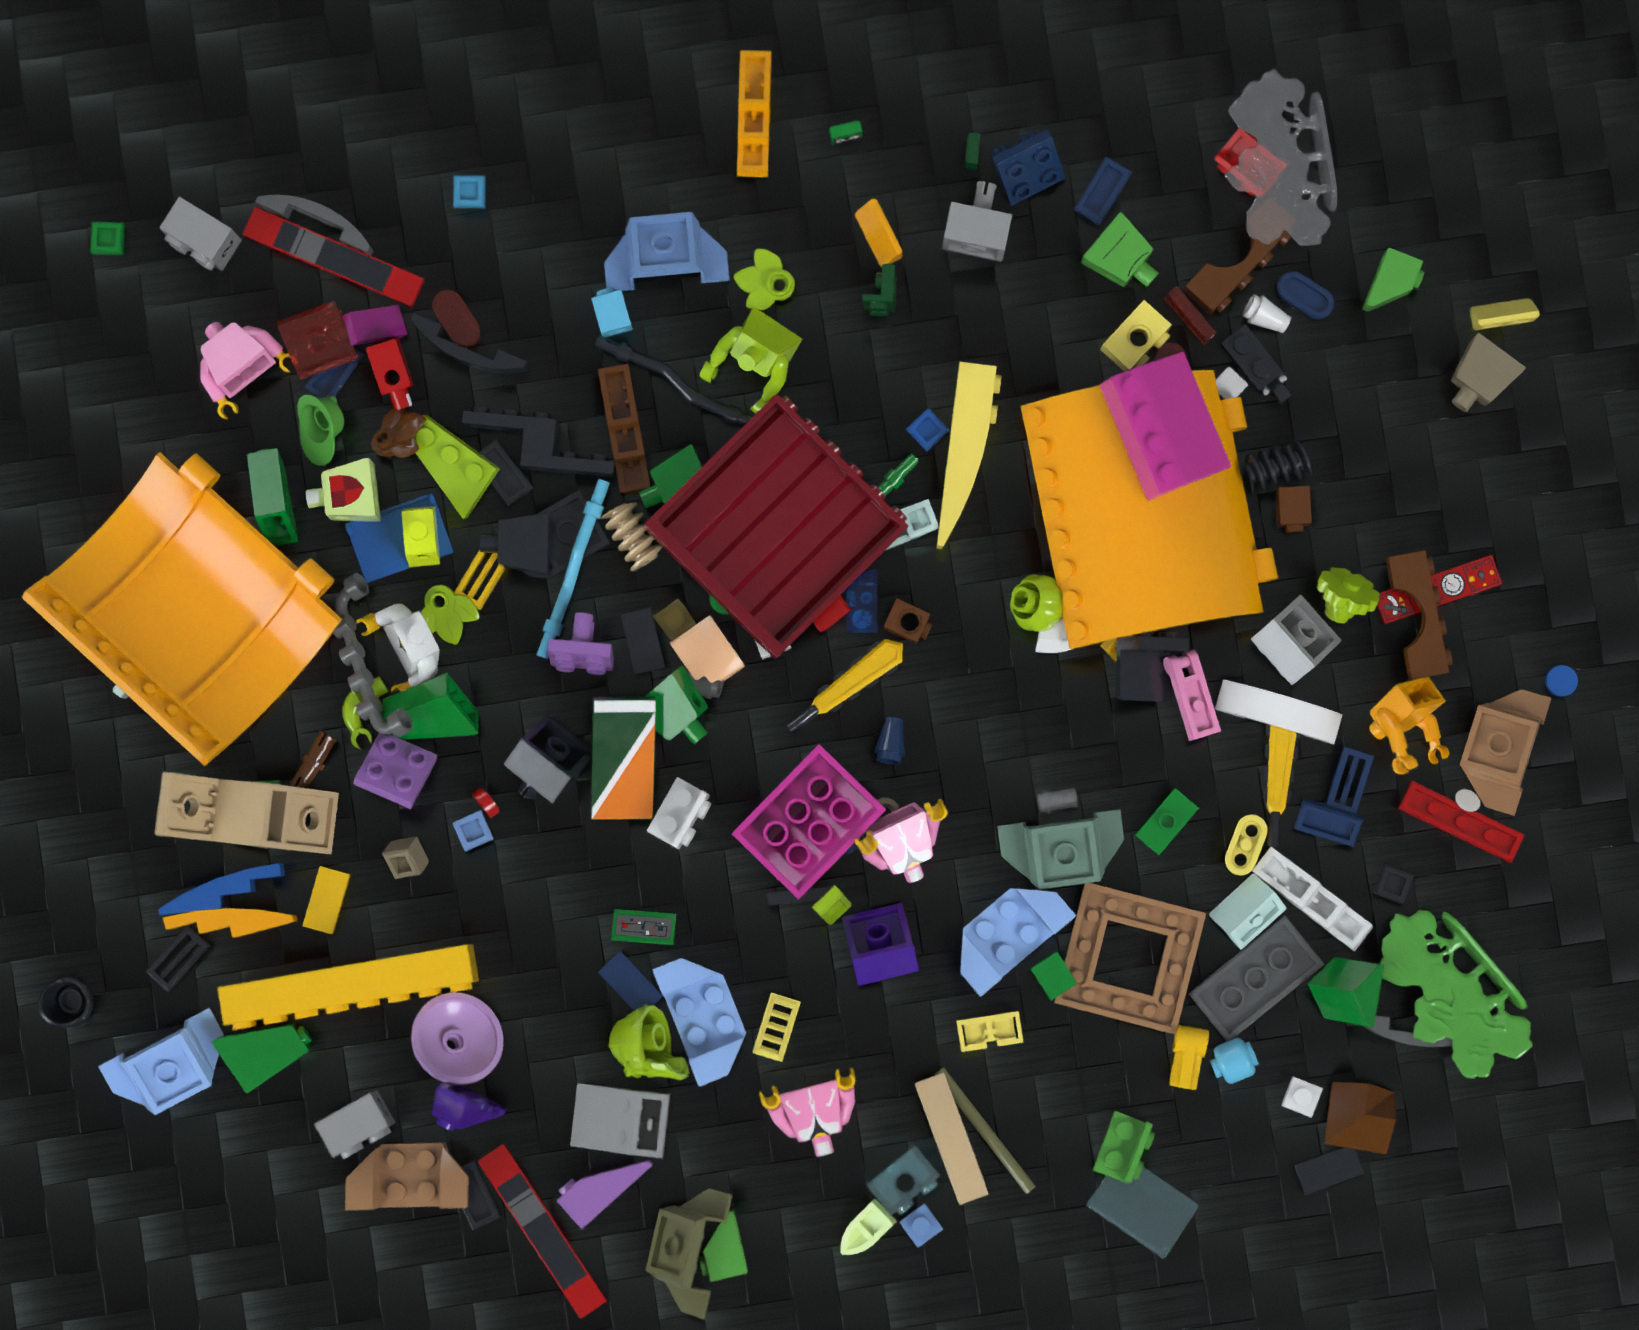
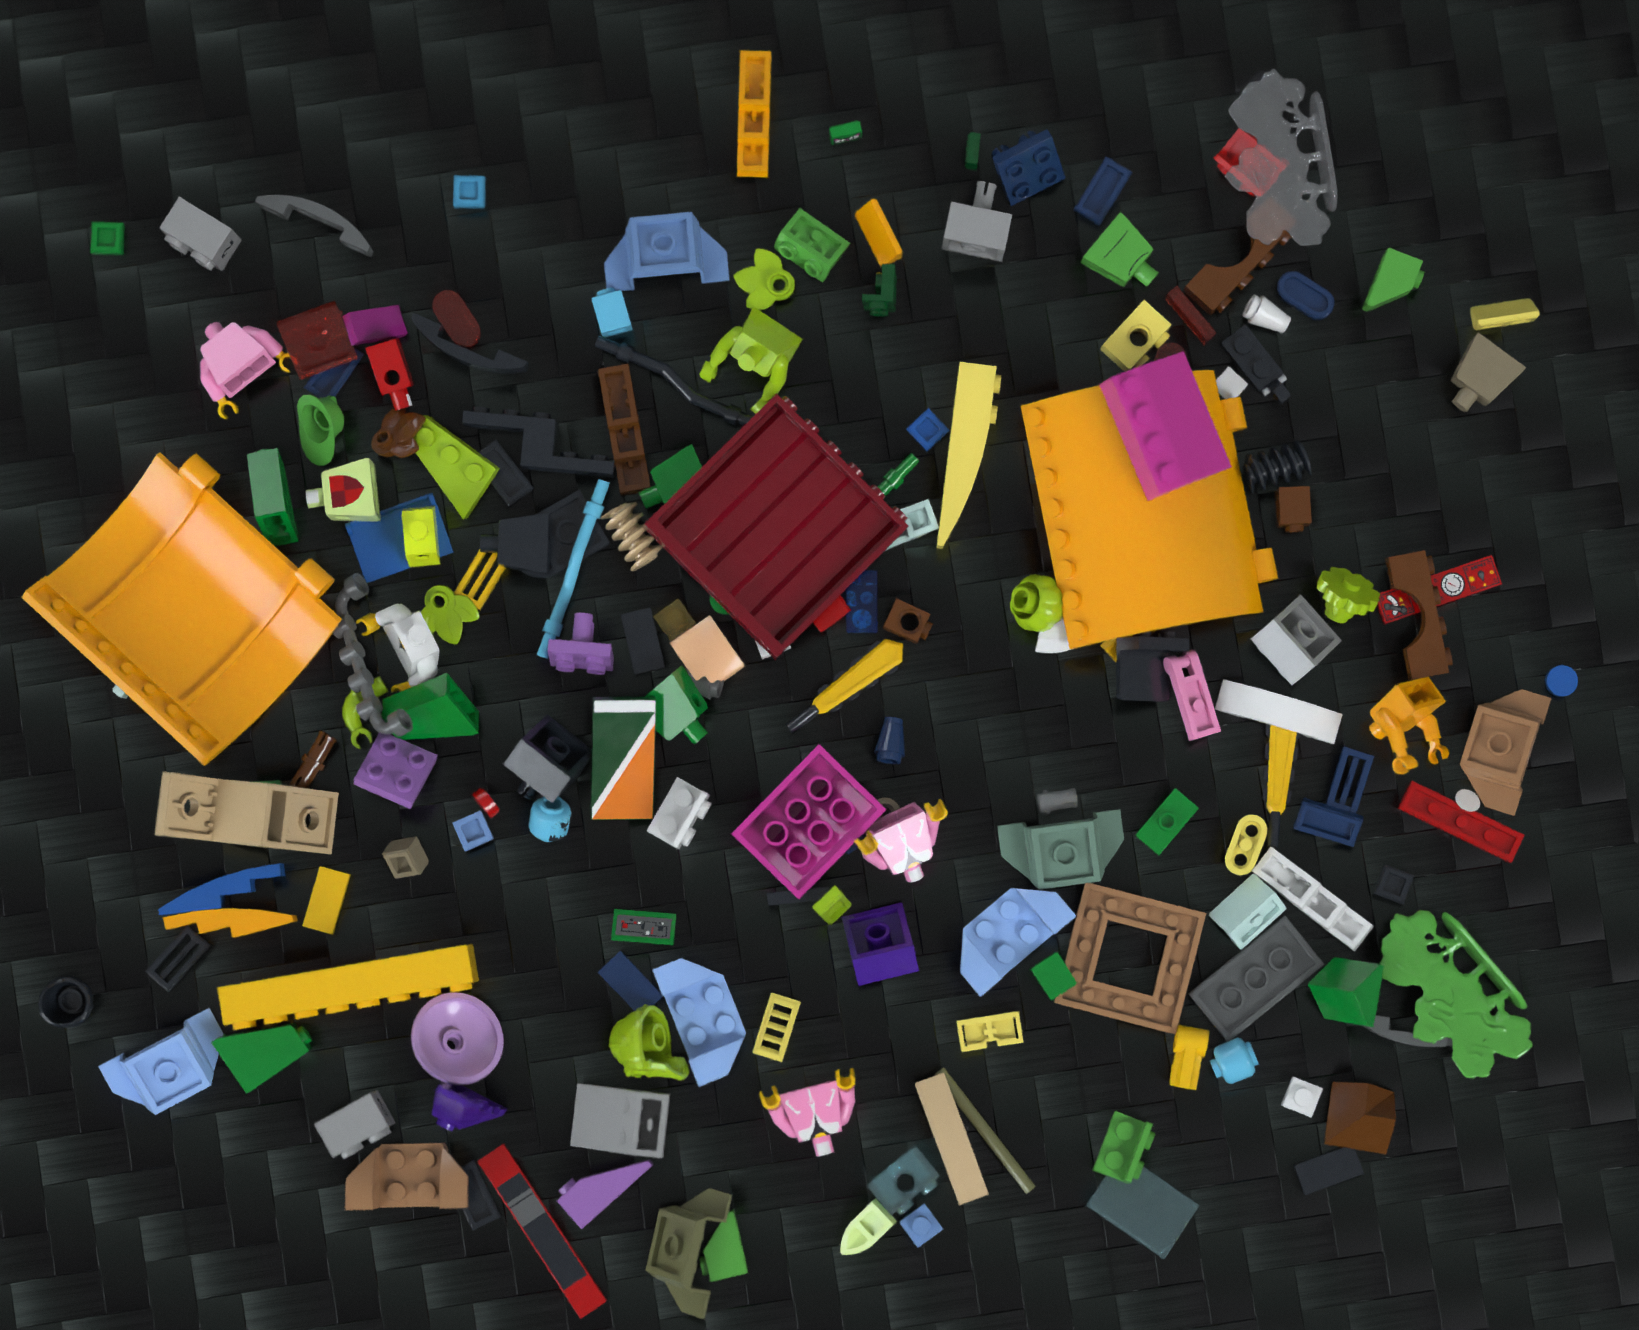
tile [242,207,425,308] -> none
none -> medium azure head [529,797,571,842]
none -> bright green bracket [774,208,850,282]

